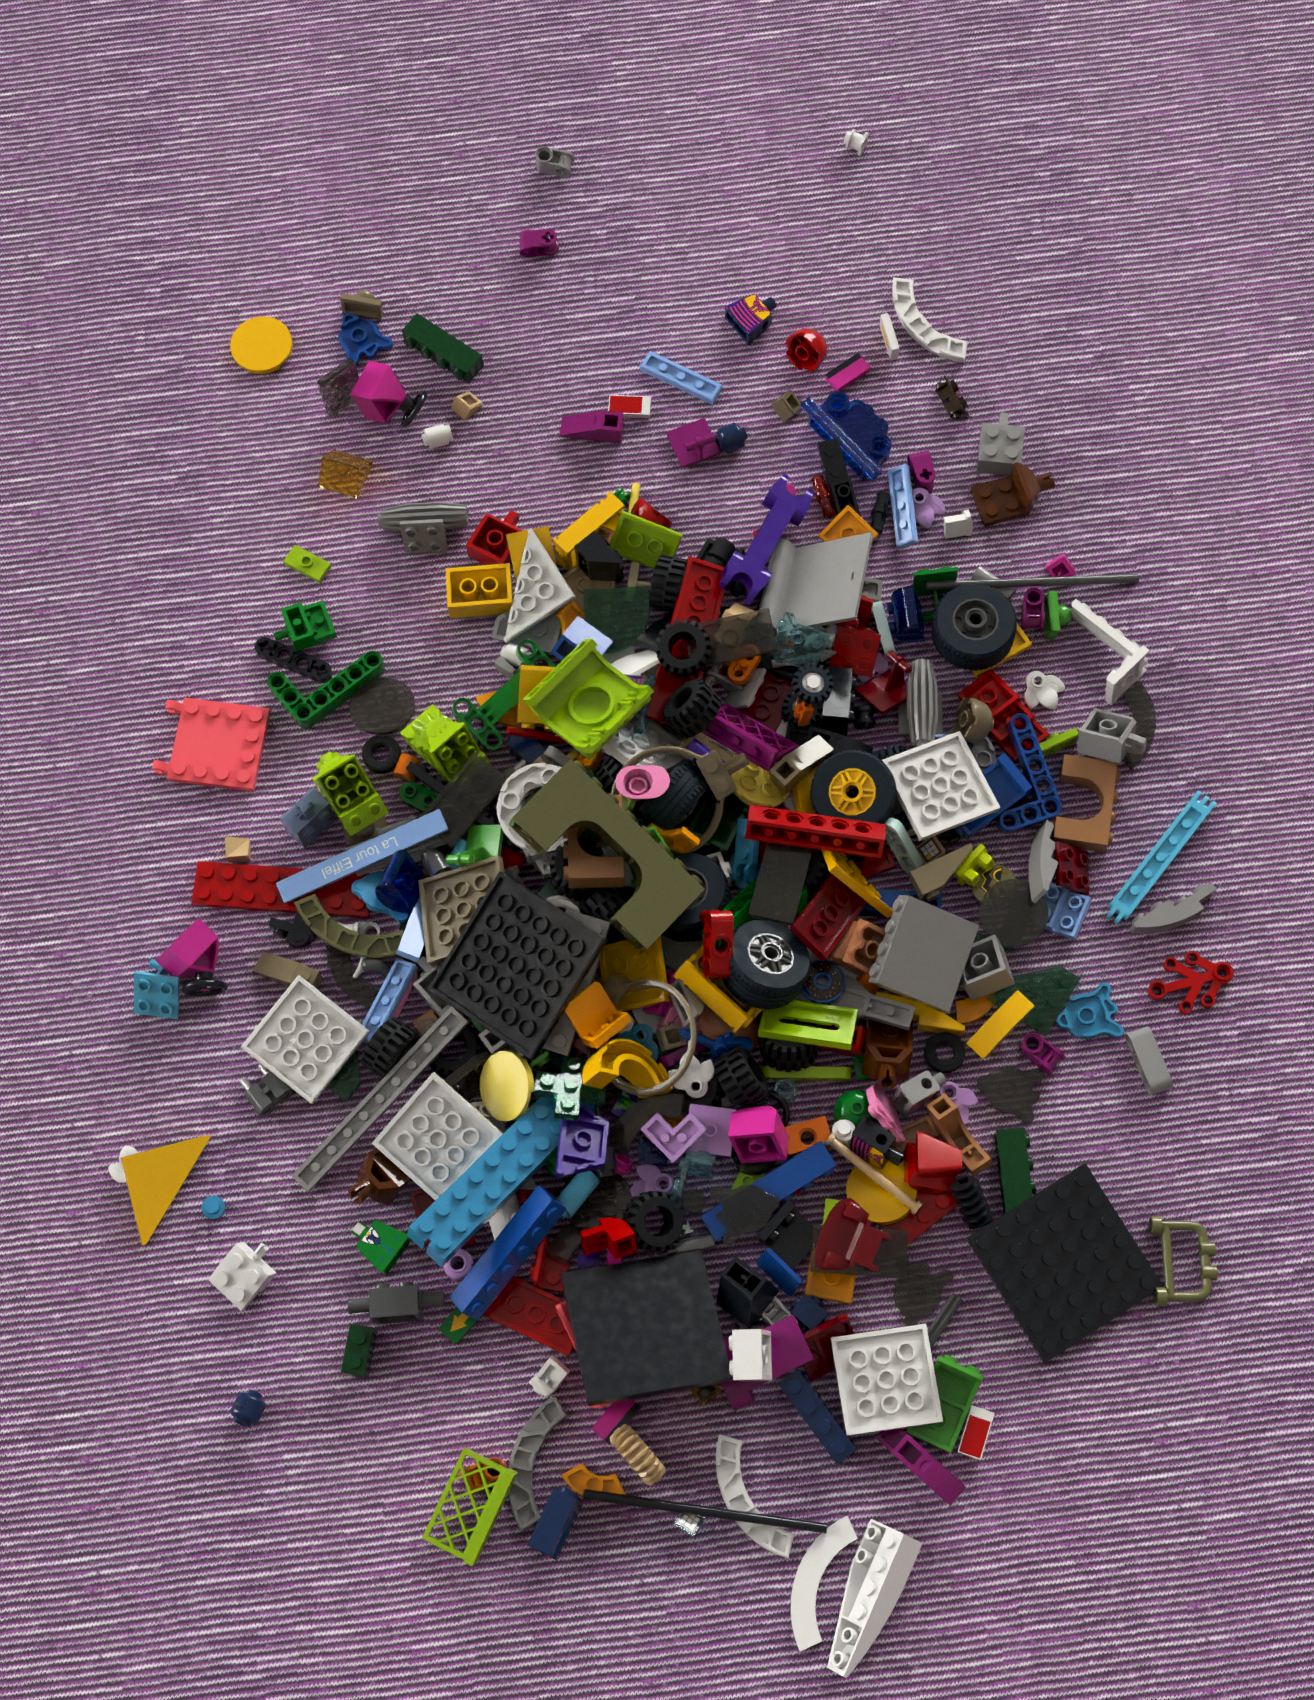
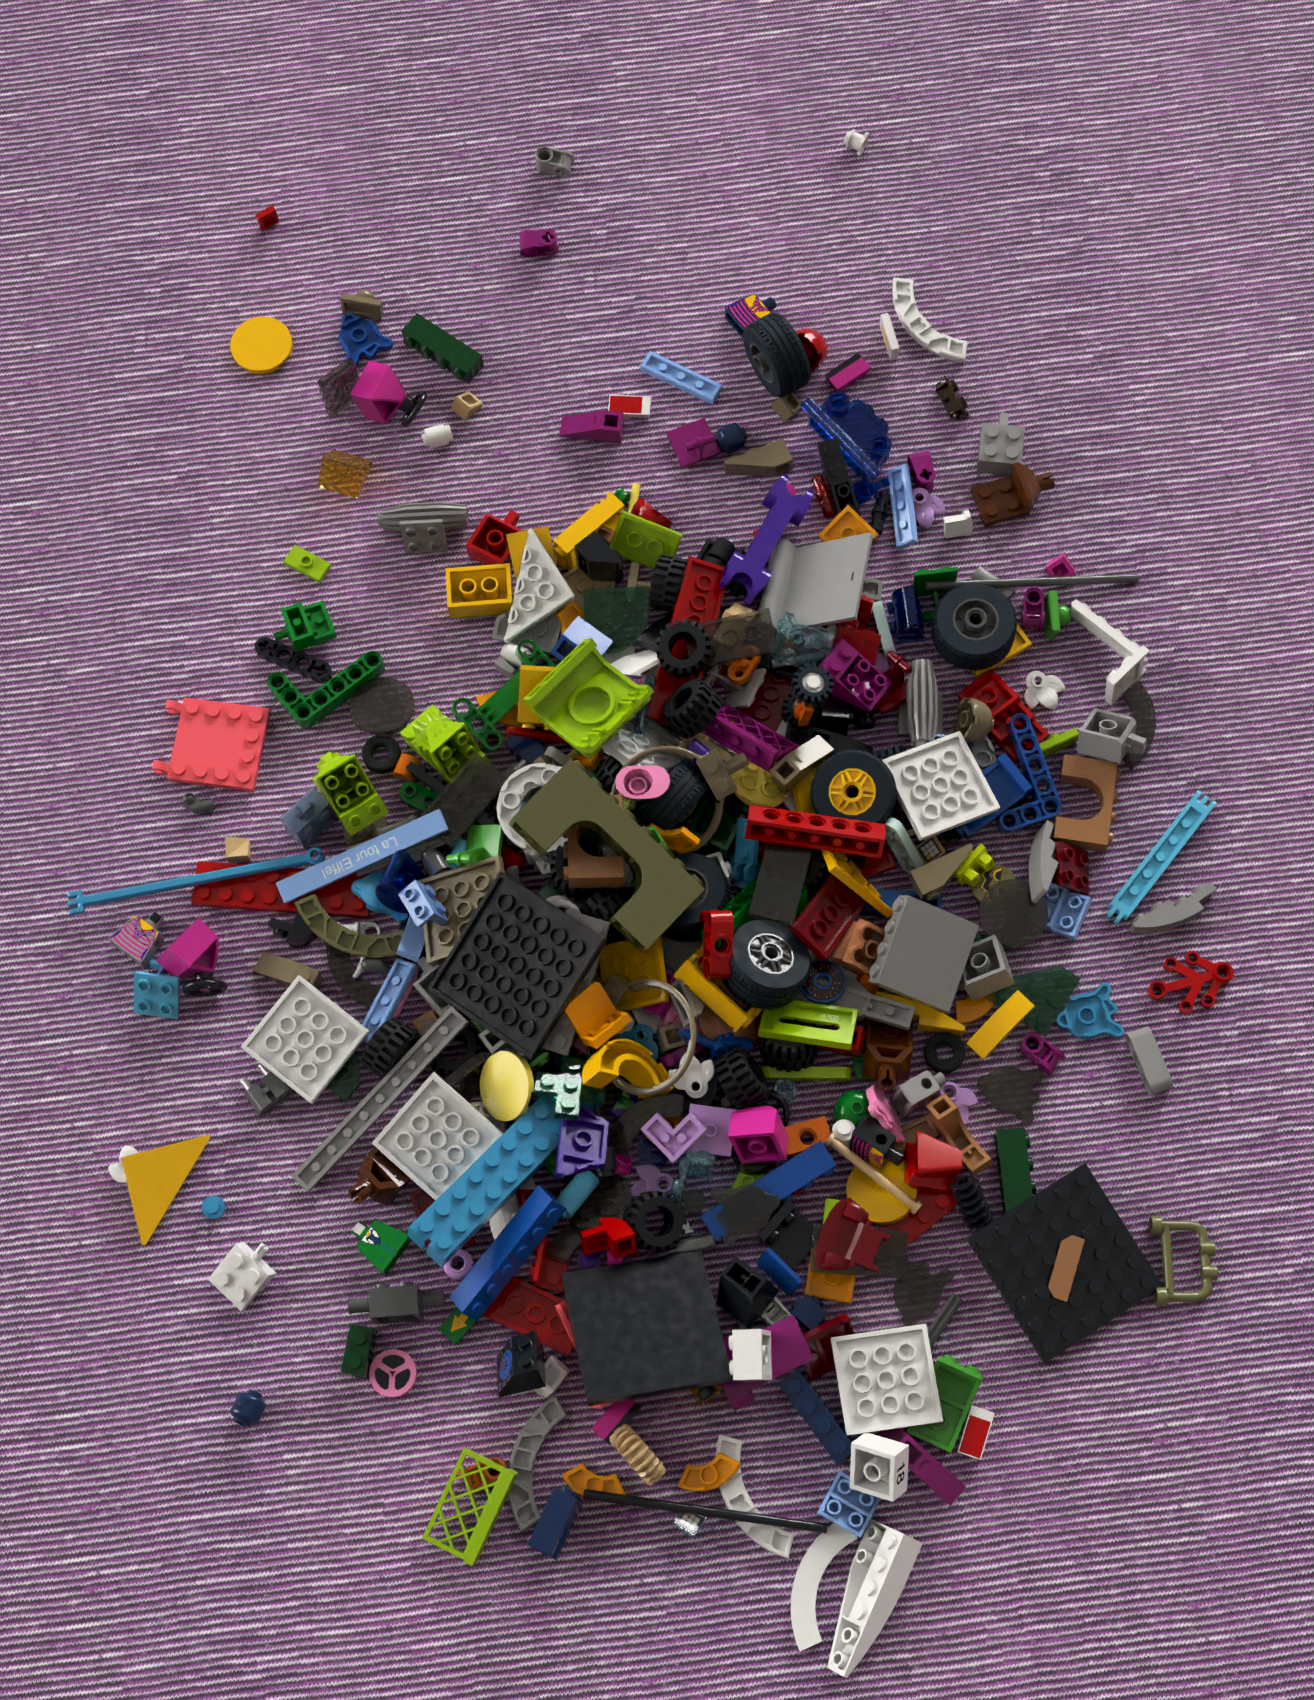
none -> dark azure hinge [67,847,325,916]
none -> torso [108,912,164,969]
none -> dark grey arm [182,793,215,814]
none -> red tile [255,205,279,231]
none -> bright pink tile [369,1349,417,1398]
none -> medium blue bracket [399,880,449,928]
none -> black slope [497,1331,546,1398]
none -> light orange tile [677,1452,742,1492]
none -> dark tan slope [724,439,793,477]
none -> black wheel [743,313,811,397]
none -> light blue slope [817,1470,881,1538]
none -> magenta slope [818,639,892,712]
none -> white brick [850,1433,909,1502]
none -> clear blue plate [853,477,890,505]
none -> medium nougat piece [1048,1235,1085,1302]

